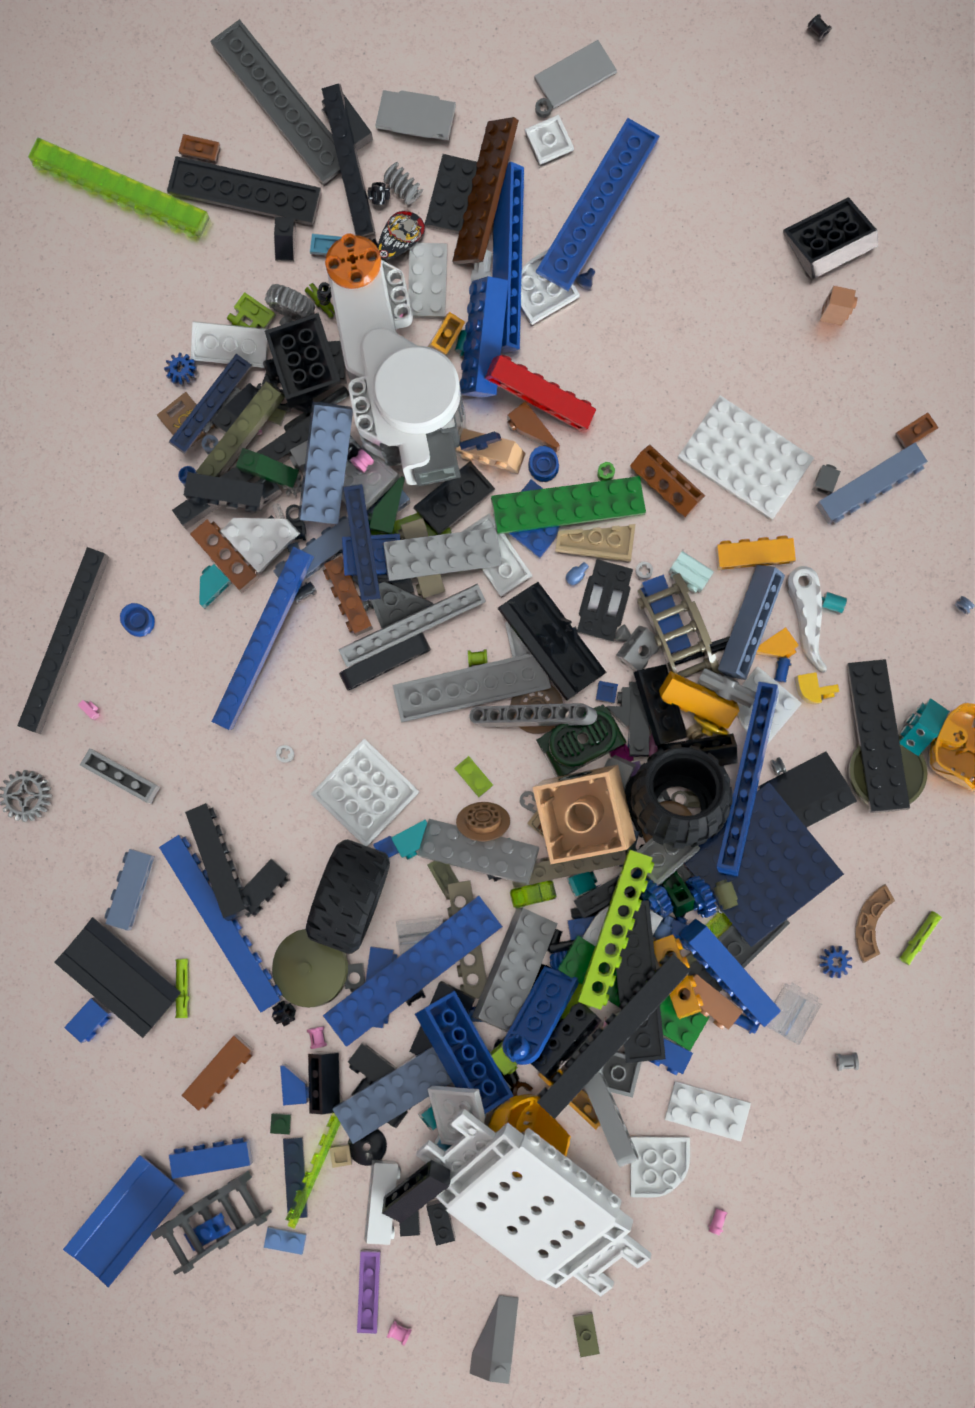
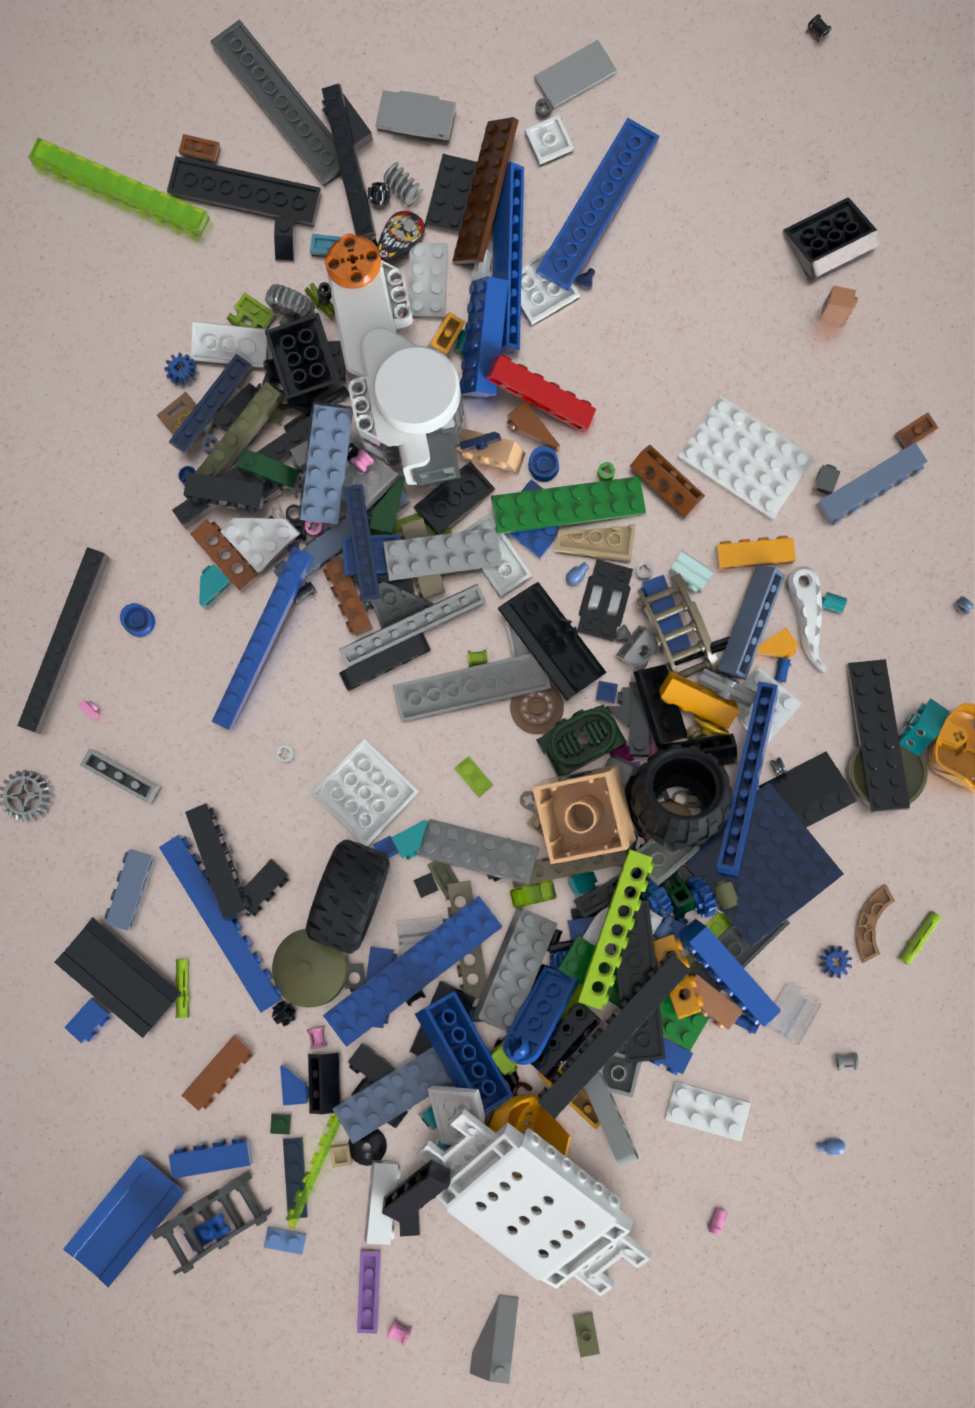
black brick [426,1200,456,1246] -> none
medium nougat wheel [456,802,510,841] -> none
light grey beam [469,703,597,727] -> none
white plate [630,1136,690,1198] -> none
yellow brick [794,672,840,704] -> none
none -> bright pink bush [305,521,323,538]
none -> black plate [413,873,439,898]
none -> medium blue cylinder [817,1139,846,1155]

